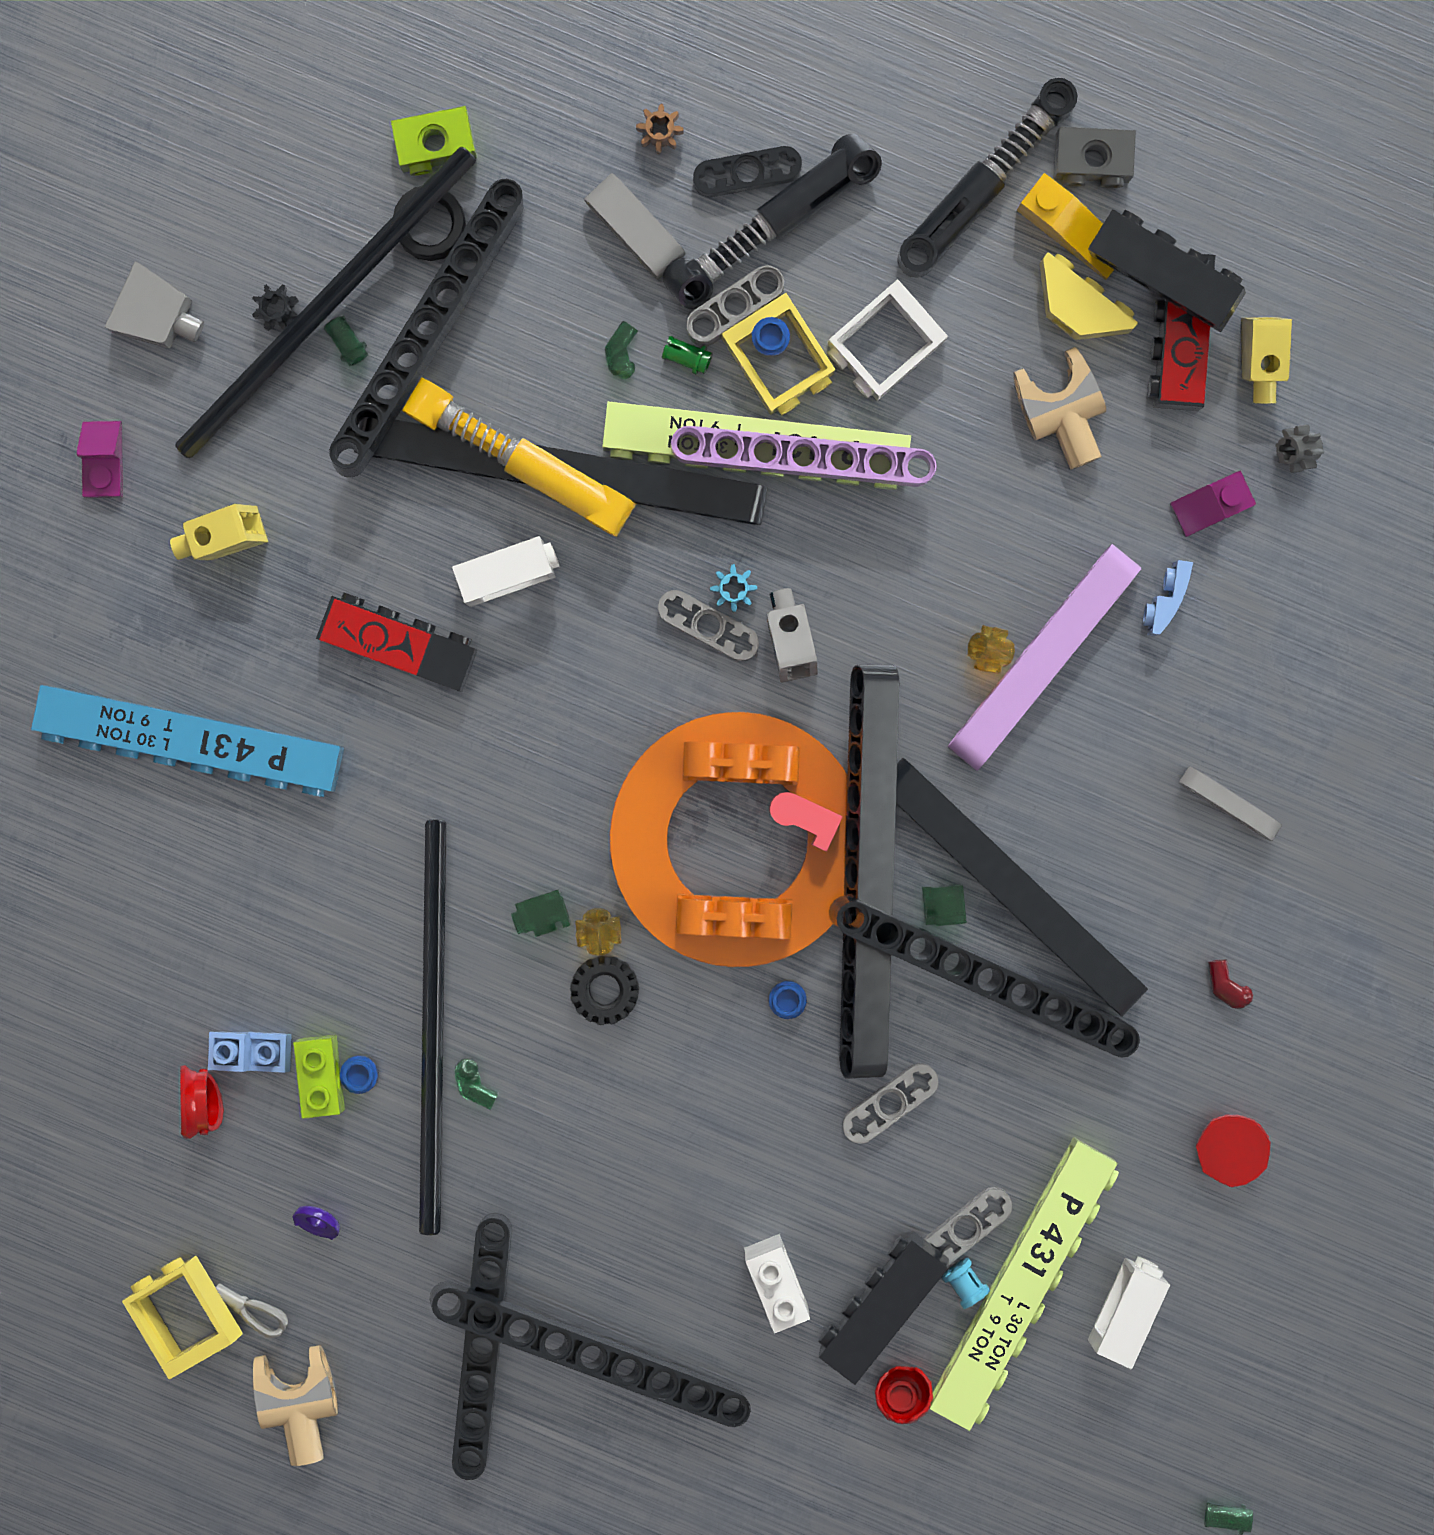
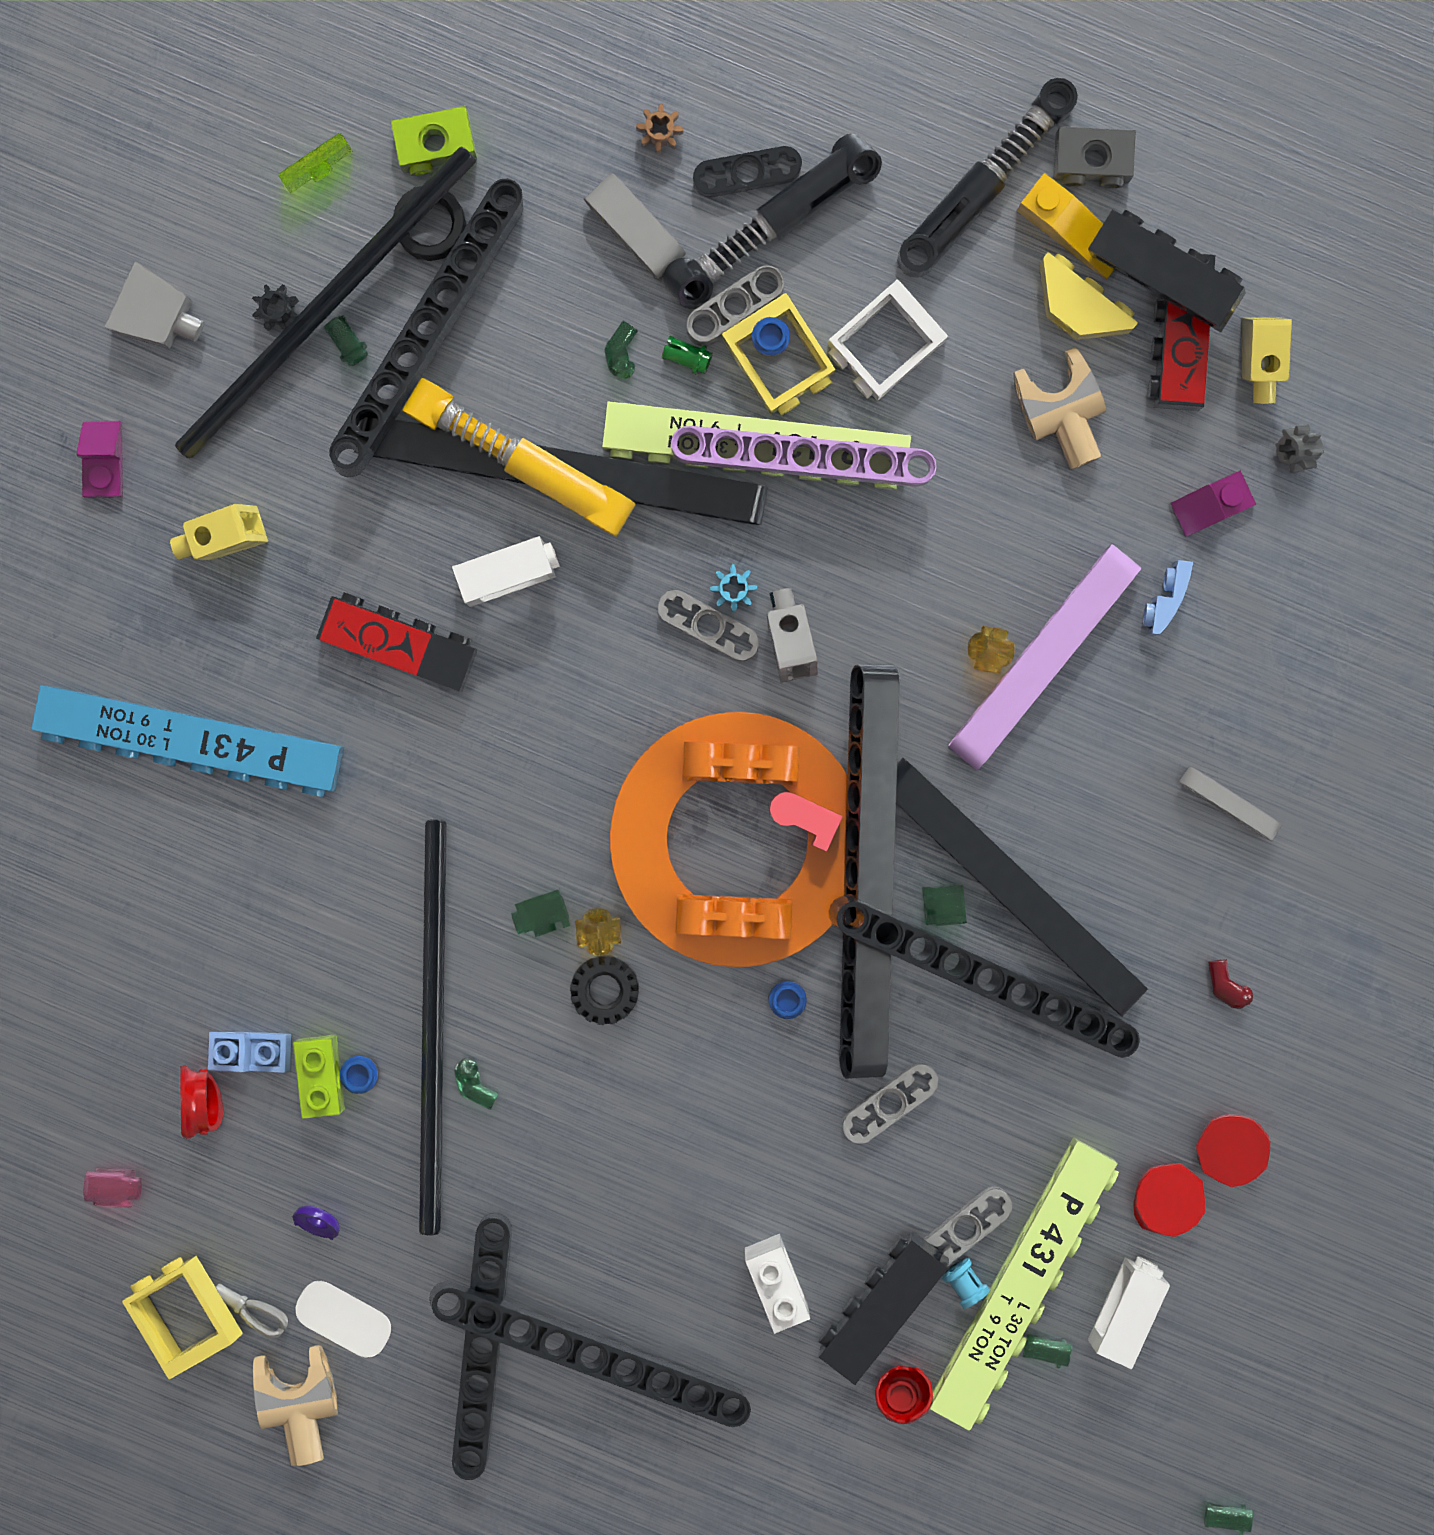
none -> clear pink brick [83,1168,142,1208]
none -> clear neon green plate [278,133,353,194]
none -> white sticker [295,1281,391,1358]
none -> clear green pin [1023,1334,1073,1369]
none -> red hat [1134,1163,1206,1237]

